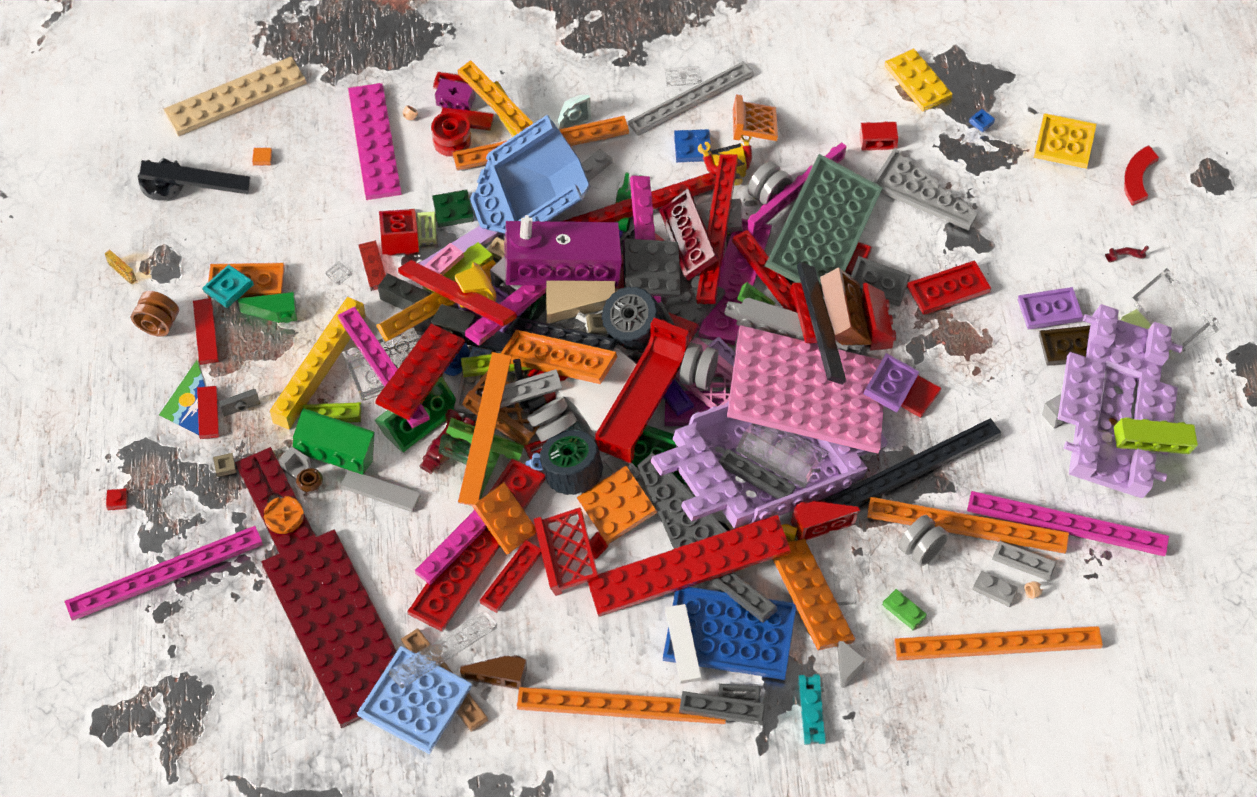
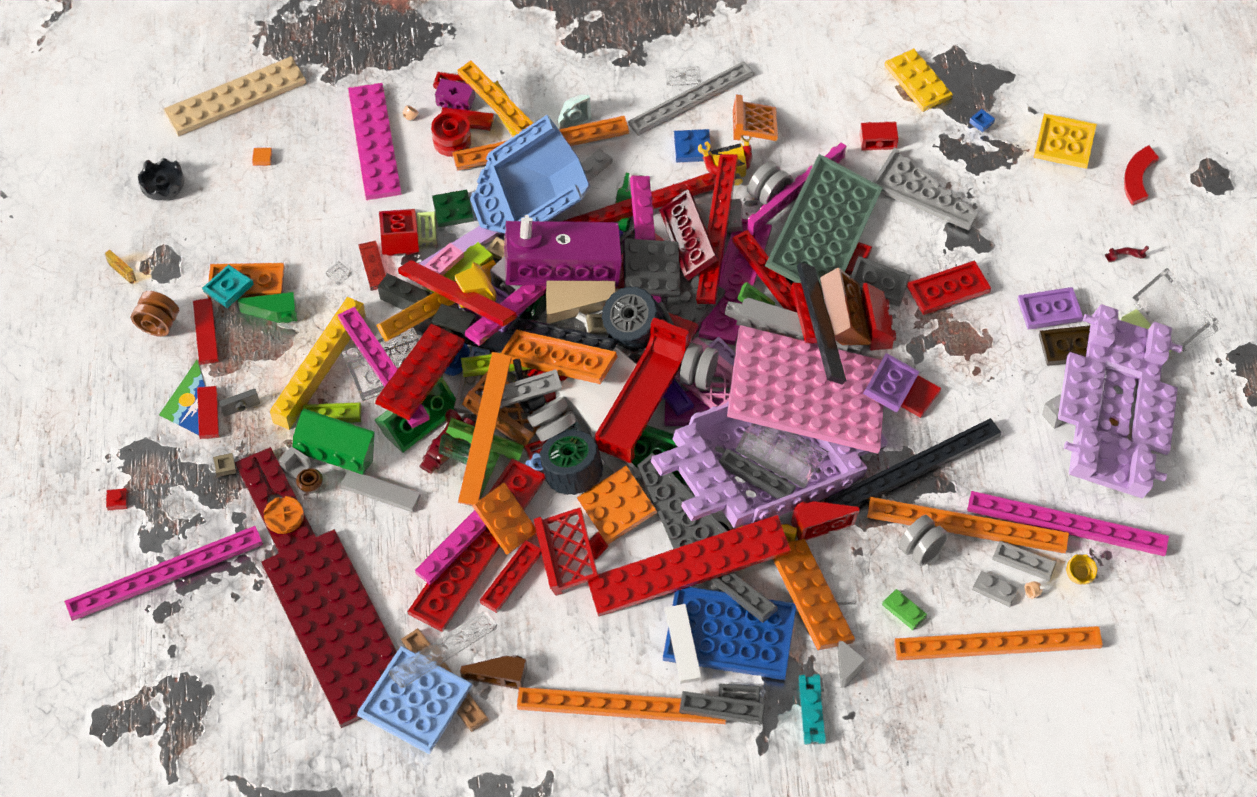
black tile [139,160,250,194] -> none
lime brick [1114,417,1198,454] -> none
none -> yellow hair [1066,554,1098,585]

